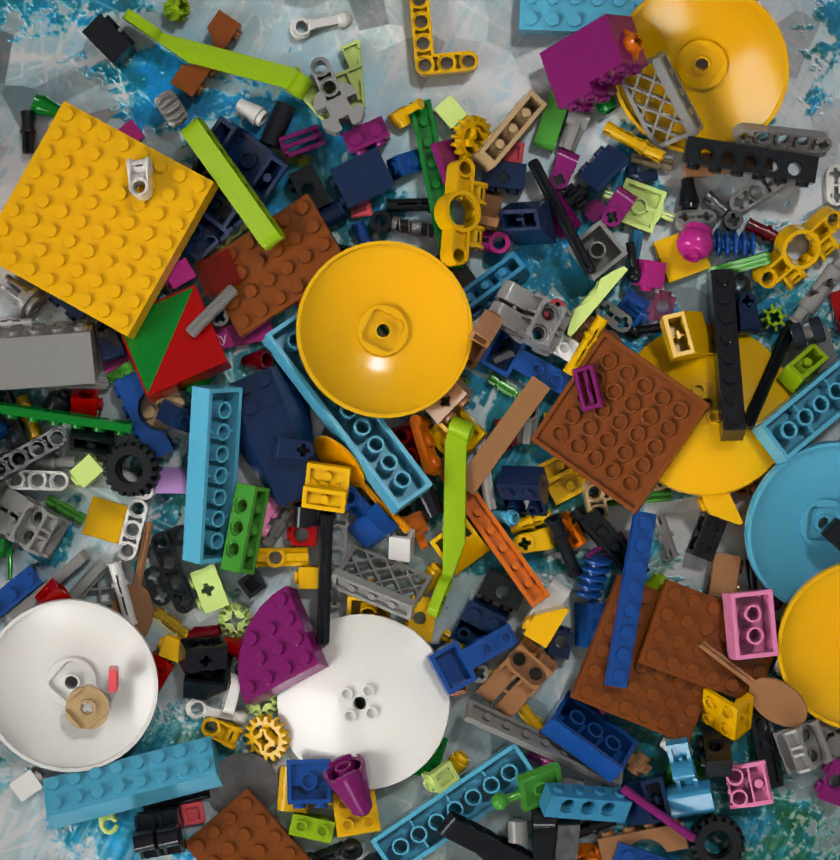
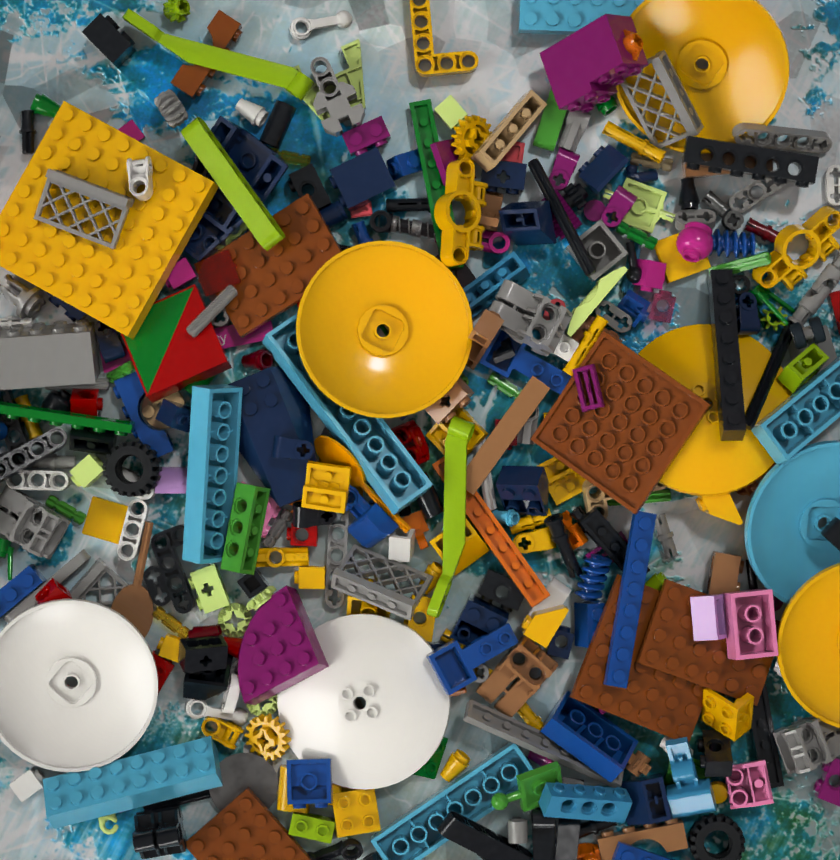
tan plate [65,684,110,730] -> none
white pin [107,560,138,625] -> none
coral tile [108,666,119,692] -> none
coral tile [180,800,206,826] -> none
magenta tile [278,124,326,159] -> none
black axle [316,514,333,645] -> none
magenta cone [323,754,373,817] -> none
yellow bar [387,98,424,130] -> none
orange plate [409,414,442,476] -> none
yellowish green bracket [421,760,460,794] -> none
magenta bar [620,785,697,842] -> none
black bar [625,323,662,340] -> none
yellow slope [659,311,713,364] -> none
black bracket [686,511,727,562] -> none
medium nougat piece [699,640,808,727] -> none
none -> light grey fence [33,168,135,249]
none -> yellowish green gear [246,586,277,611]
none -> green axle [616,221,658,250]
none -> lavender brick [690,594,727,641]
none -> yellow tile [711,781,728,804]
none -> green plant [749,284,795,328]

